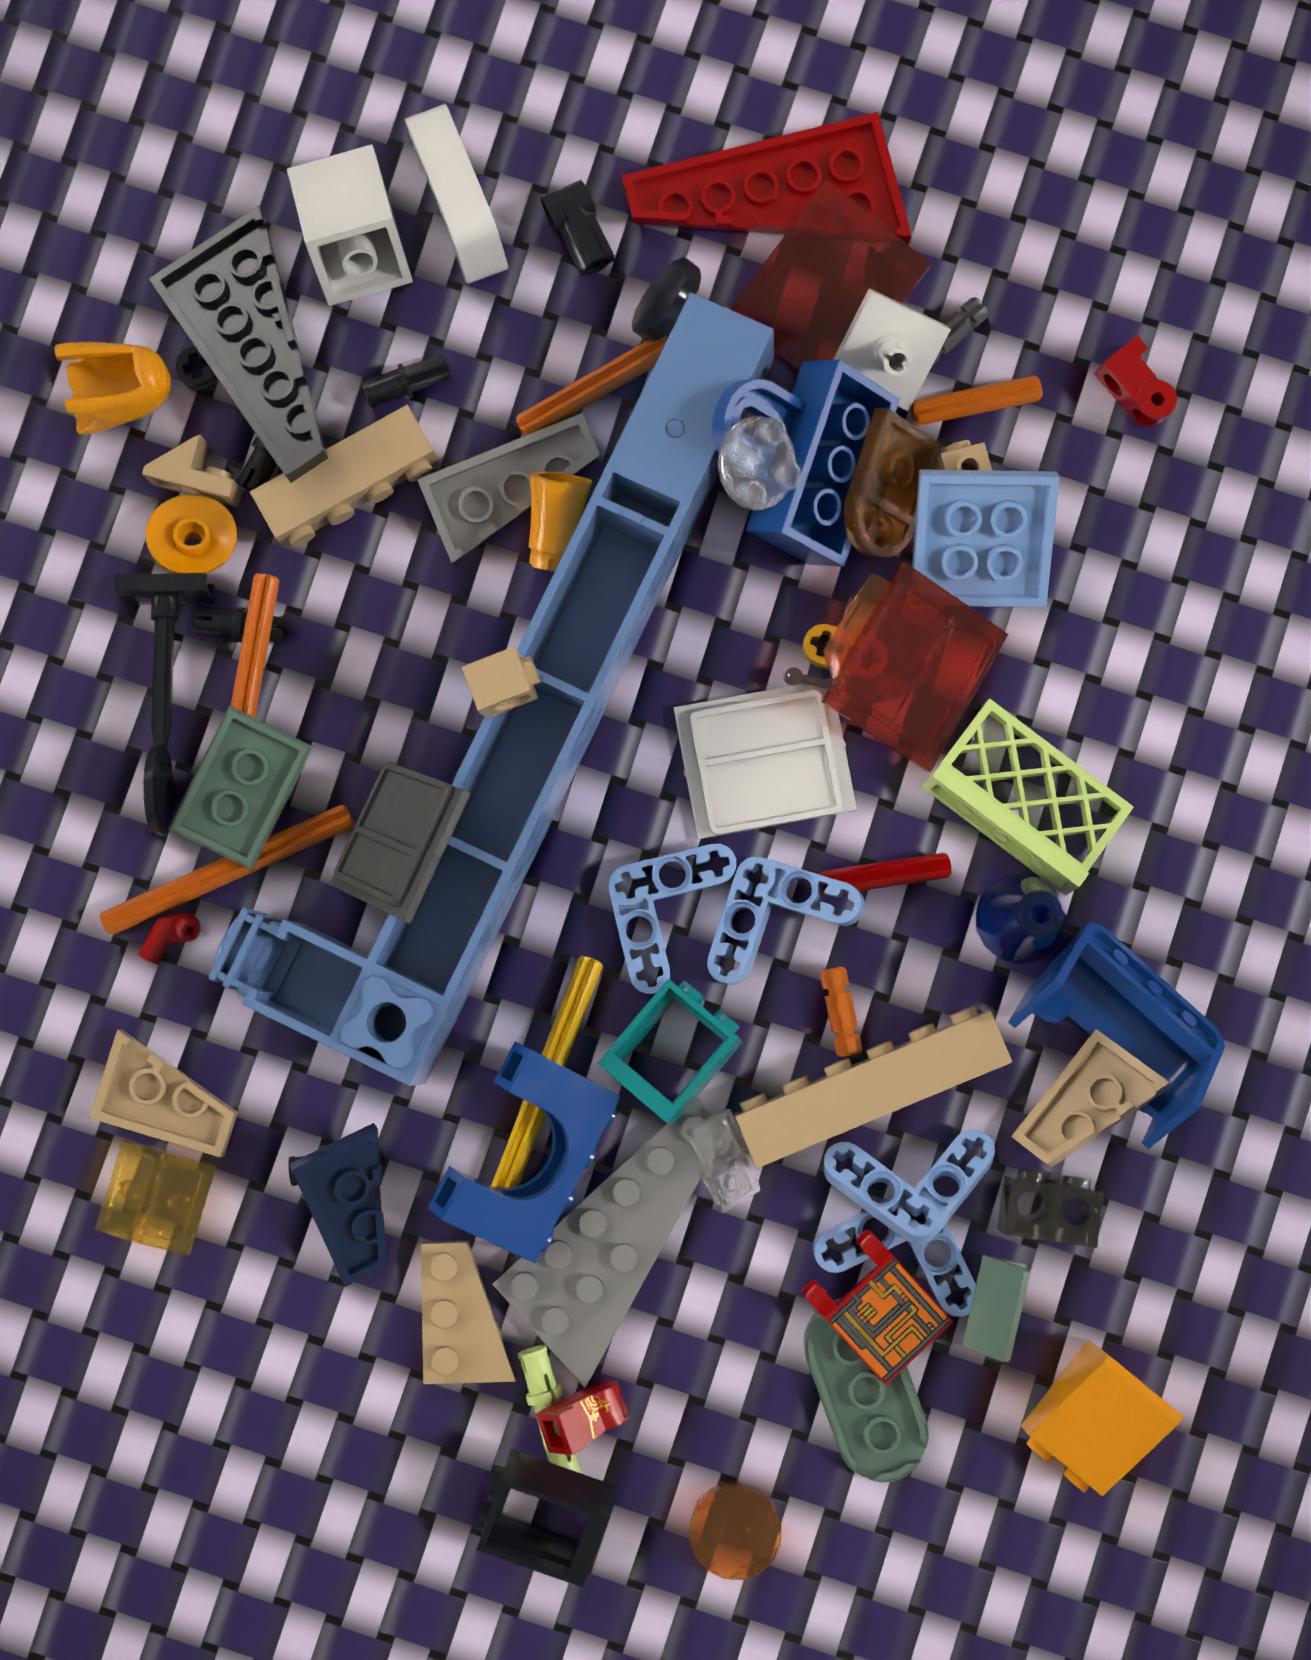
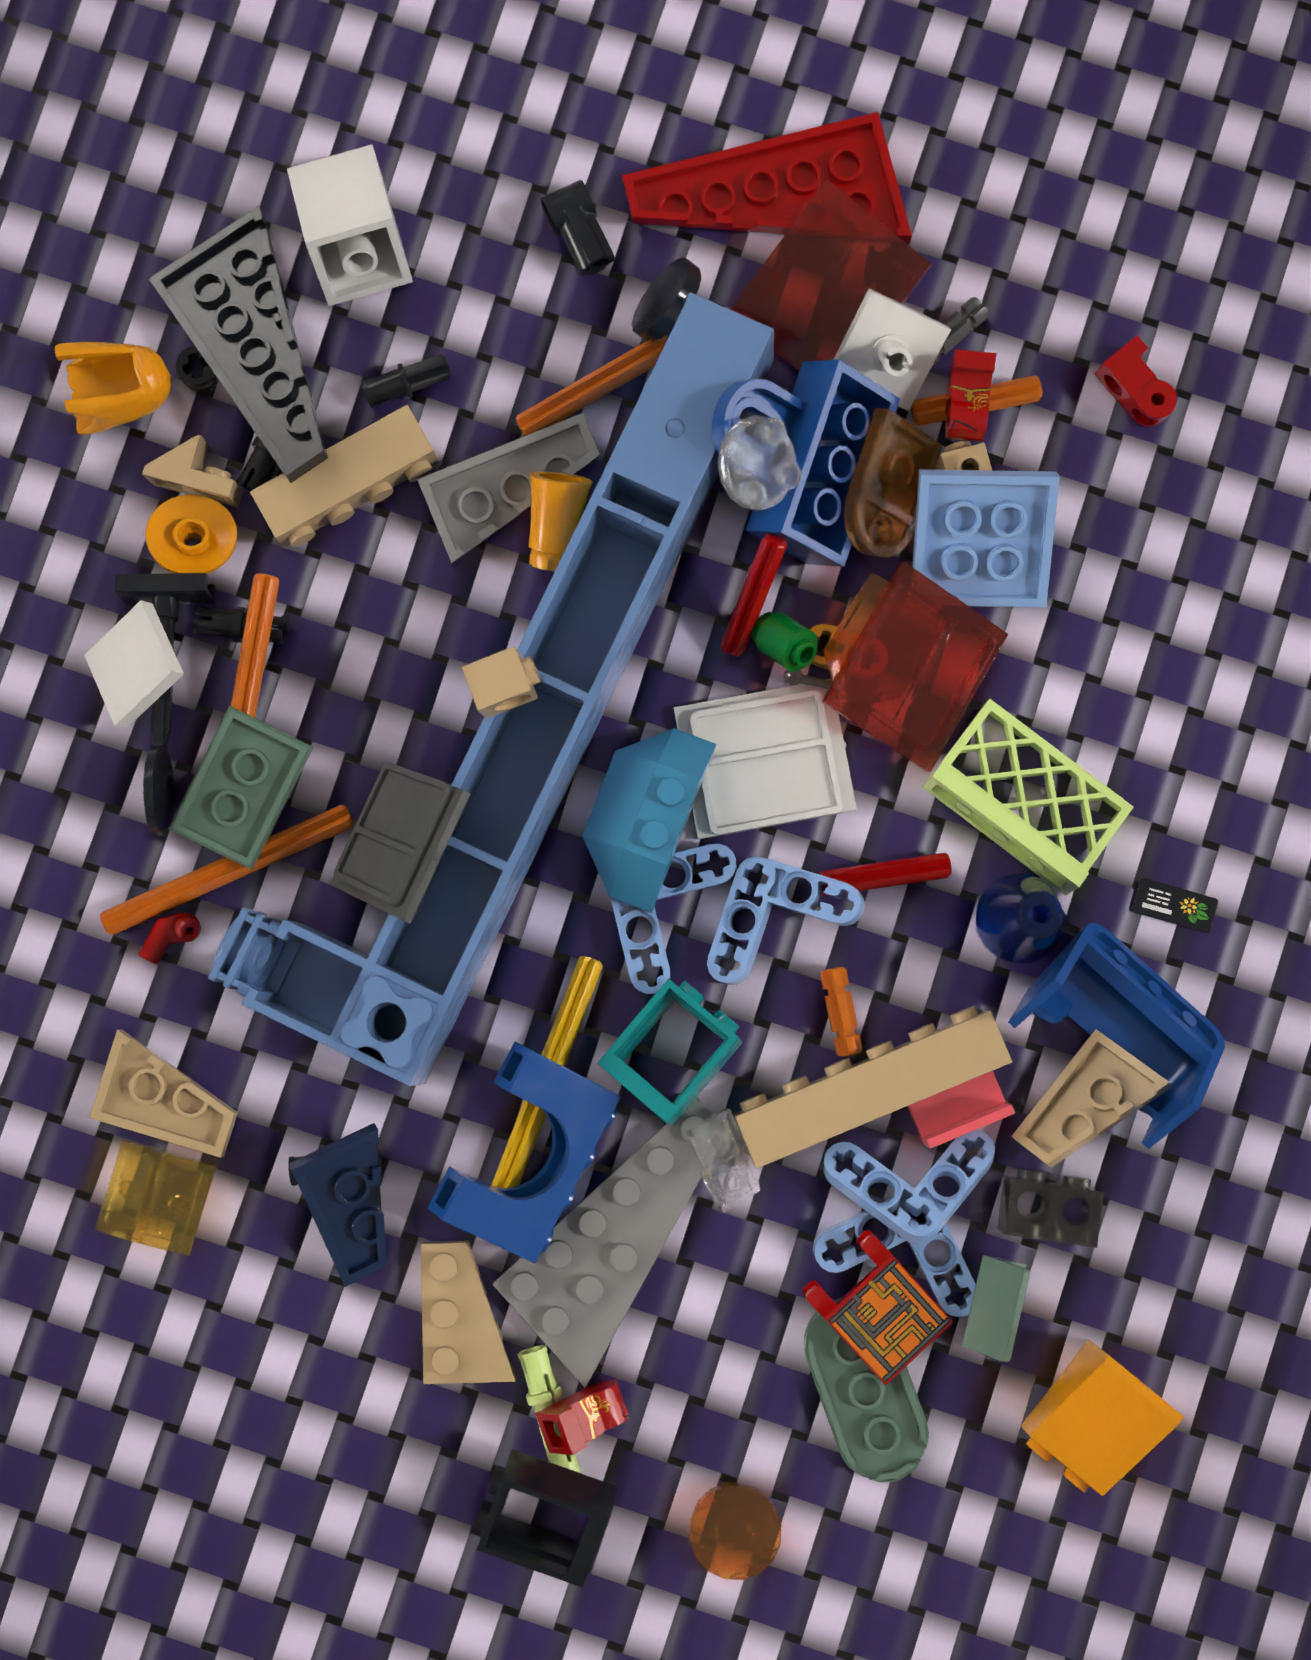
white beam [404,104,509,284] -> none
none -> white tile [84,600,184,729]
none -> dark azure wedge [582,728,716,913]
none -> red axle [720,533,787,657]
none -> green brick [752,612,818,672]
none -> coral panel [907,1071,1015,1148]
none -> red leg [945,349,997,442]
none -> black sticker [1132,878,1218,933]

